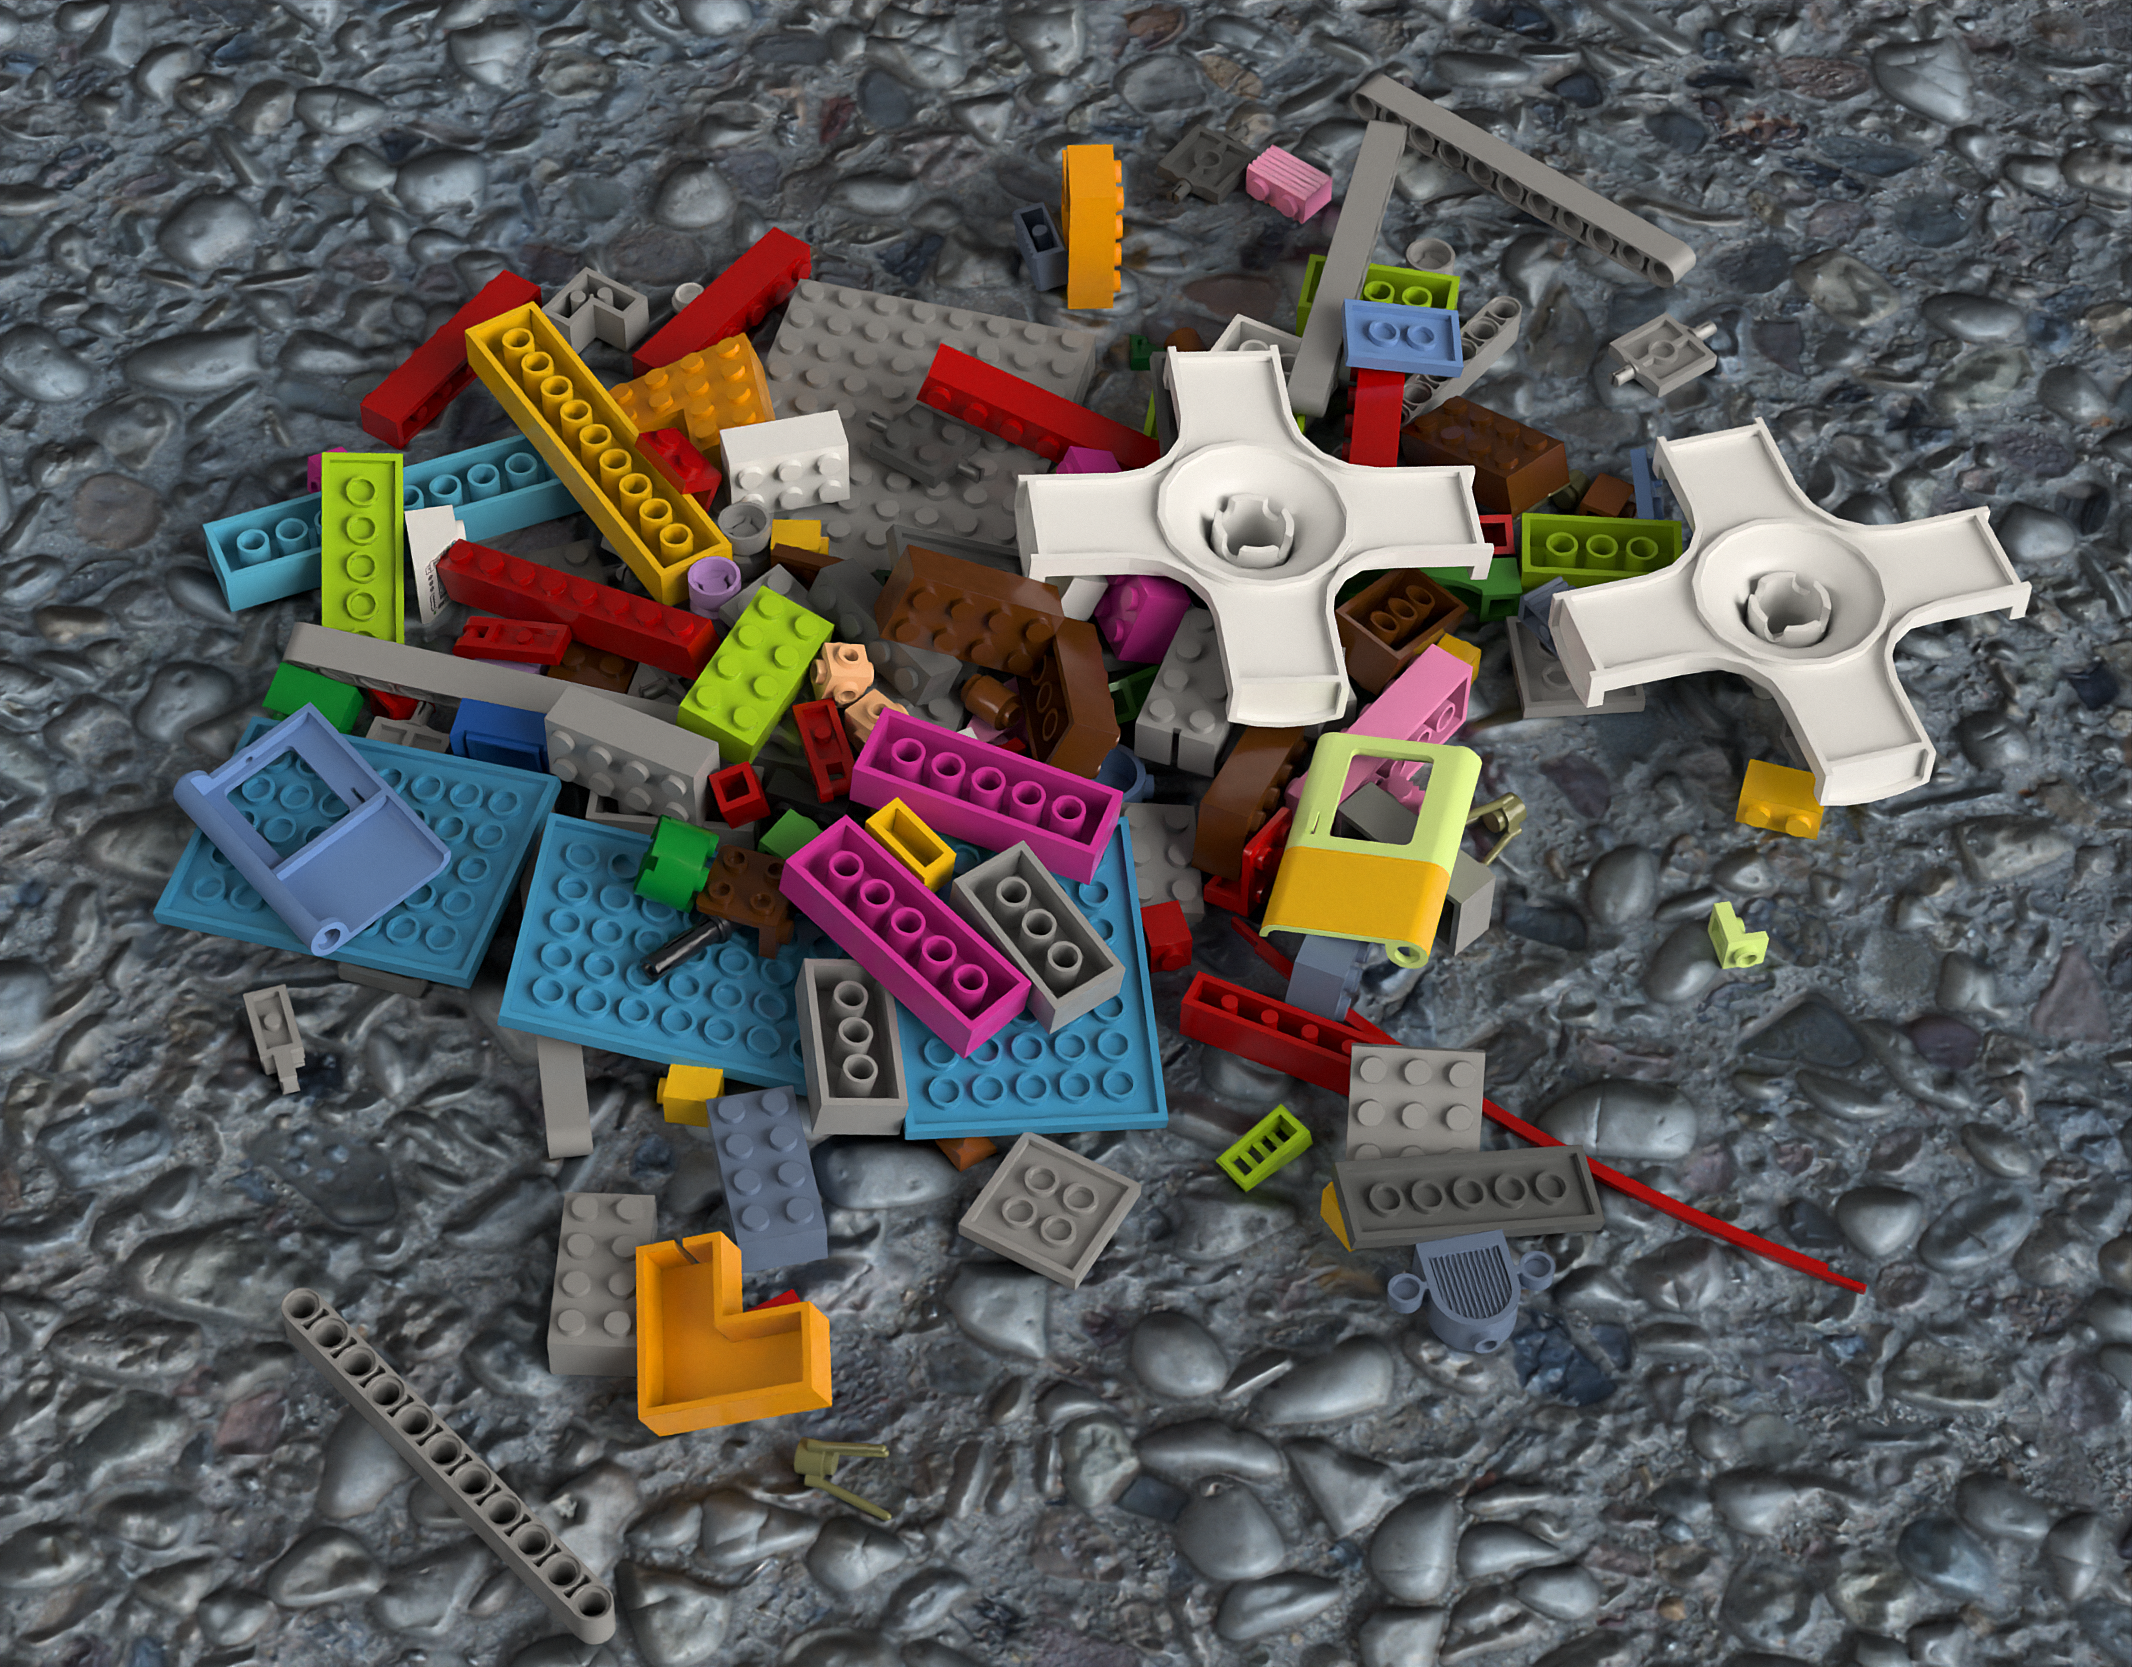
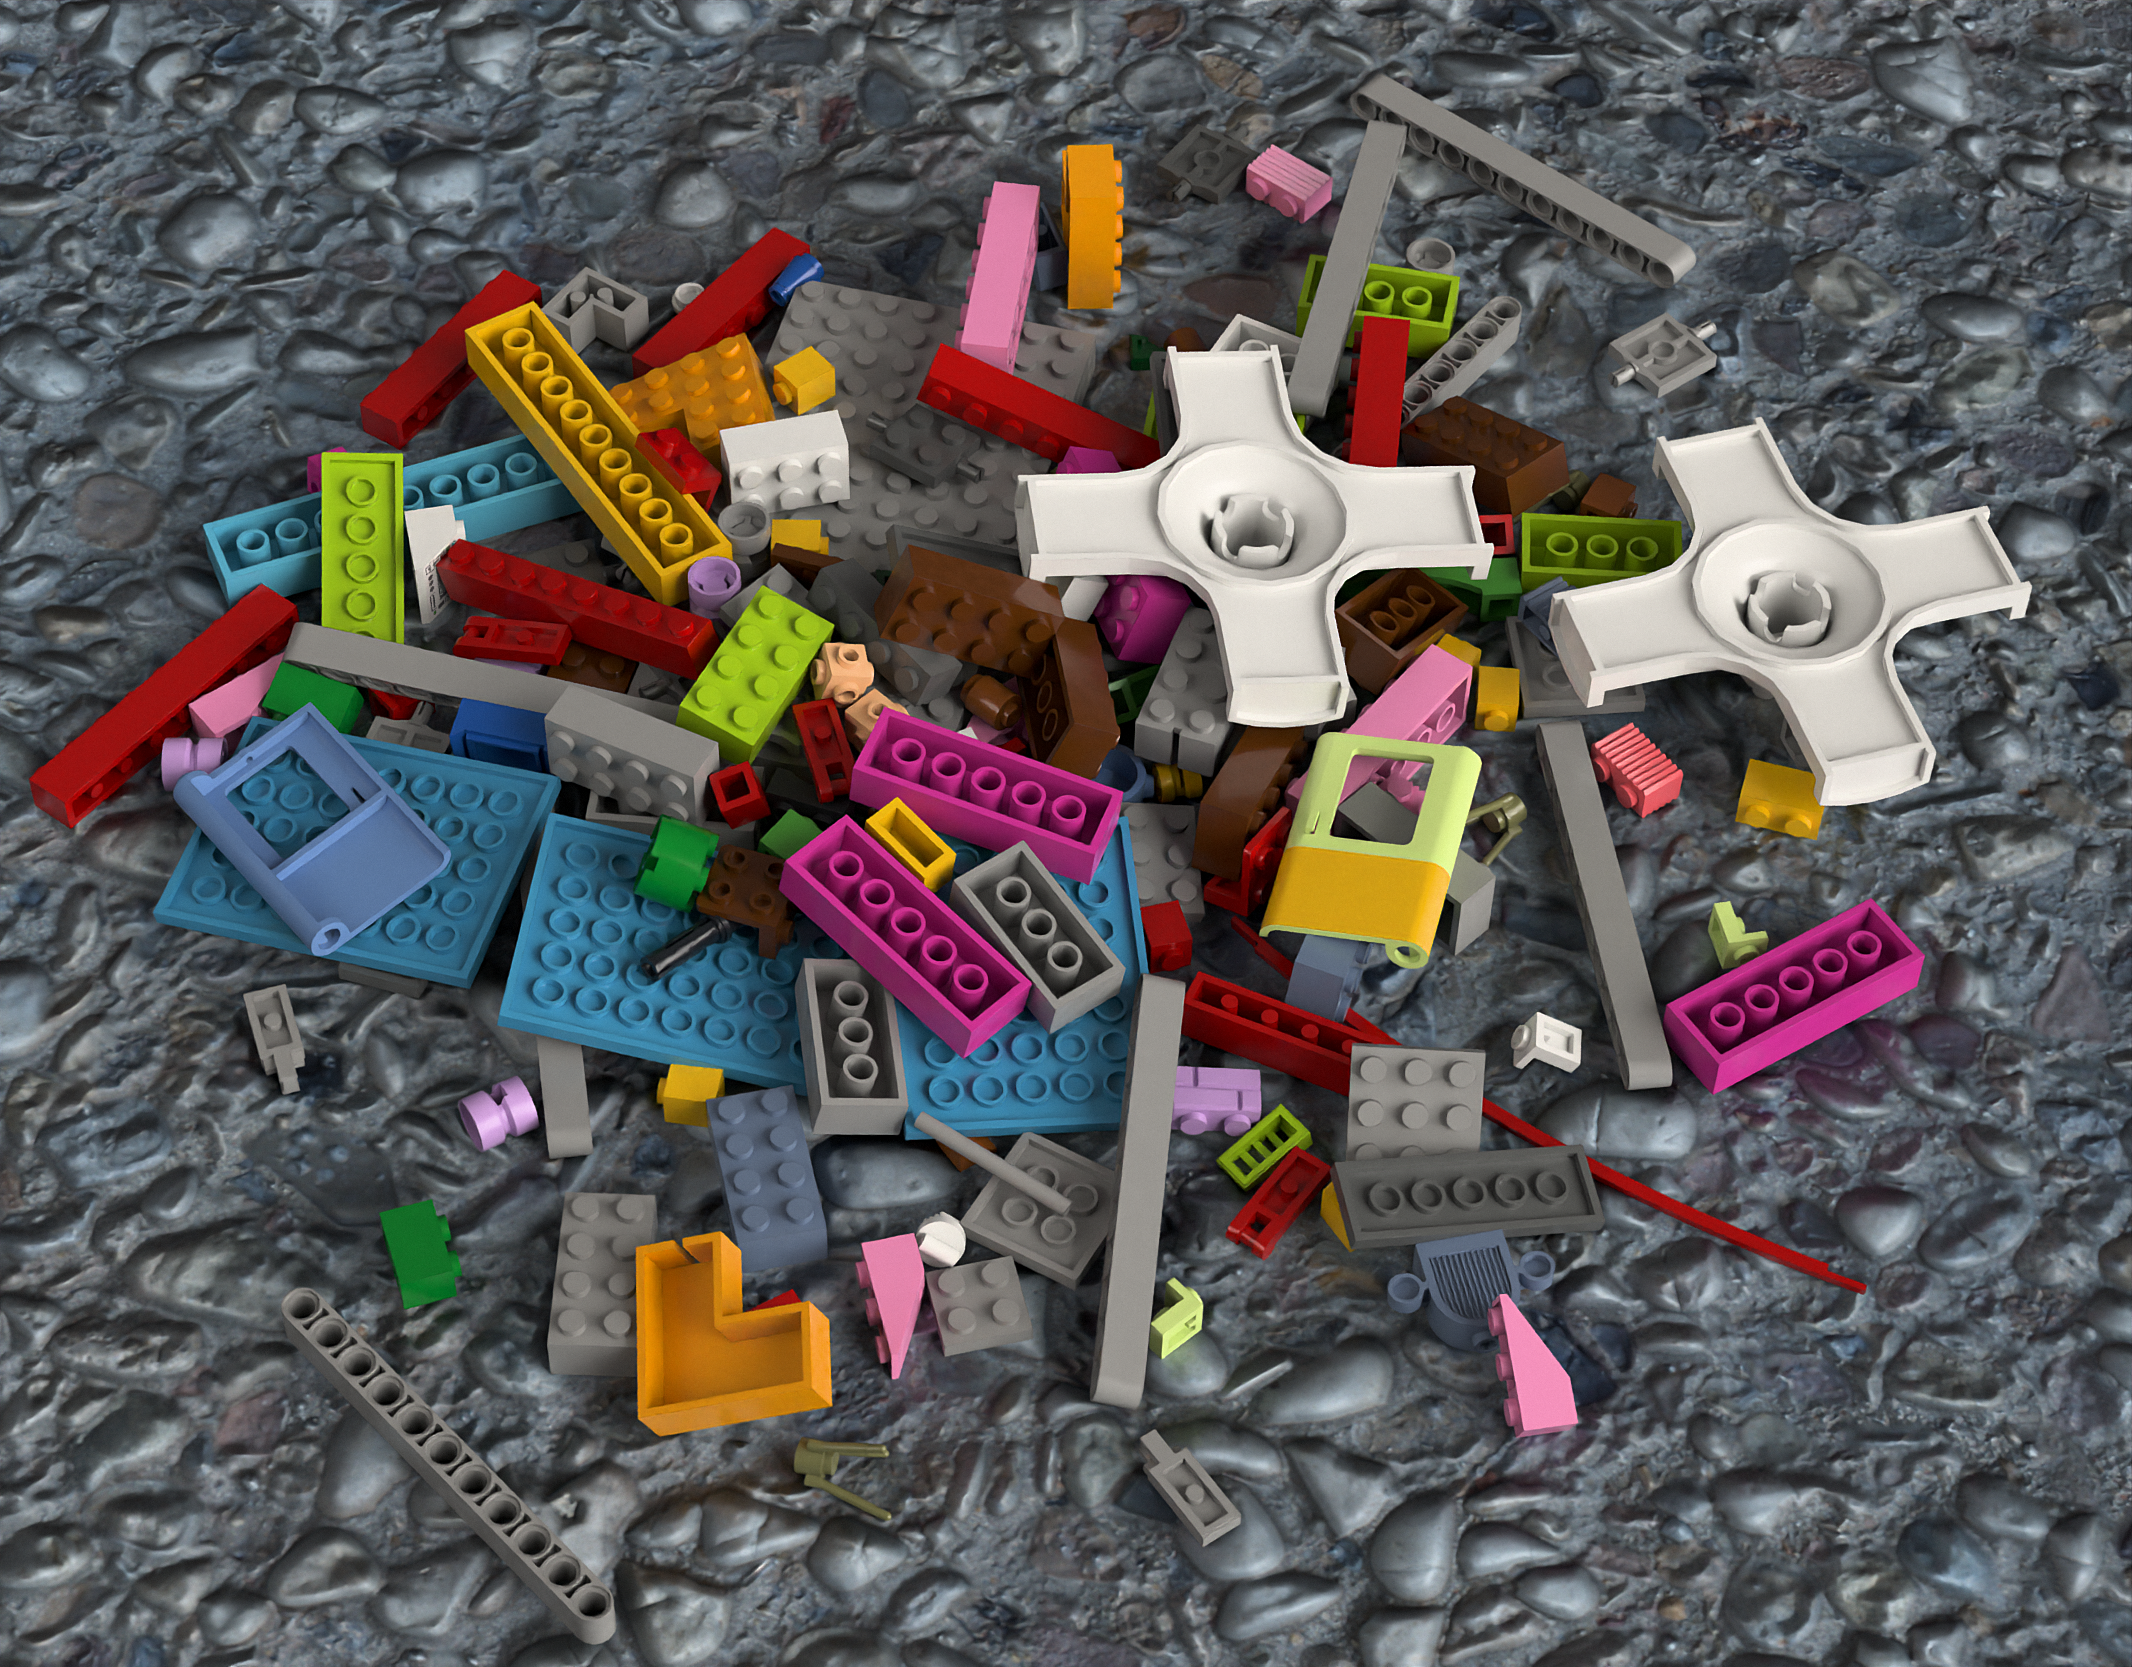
medium blue plate [1341,298,1464,378] -> none
medium blue plate [1630,448,1664,520] -> none
none -> red brick [29,583,300,829]
none -> lavender wheel [162,738,229,791]
none -> bright pink slope [188,652,284,756]
none -> green brick [379,1199,462,1310]
none -> lavender wheel [458,1076,539,1152]
none -> blue cone [768,253,825,306]
none -> yellow brick [772,346,836,416]
none -> bright pink slope [855,1233,925,1379]
none -> light grey bar [914,1111,1073,1217]
none -> white piece [915,1211,966,1268]
none -> light grey plate [924,1255,1033,1356]
none -> bright pink brick [954,181,1040,375]
none -> light grey beam [1090,973,1185,1410]
none -> light grey hinge [1138,1429,1241,1547]
none -> yellowish green bracket [1149,1277,1203,1360]
none -> yellow wheel [1152,762,1203,804]
none -> lavender brick [1171,1066,1262,1137]
none -> red plate [1225,1146,1332,1260]
none -> yellow brick [1474,666,1520,732]
none -> bright pink slope [1487,1294,1578,1438]
none -> white bracket [1511,1012,1582,1073]
none -> light grey beam [1536,720,1672,1091]
none -> coral brick [1590,722,1683,818]
none -> dark pink brick [1662,898,1925,1095]

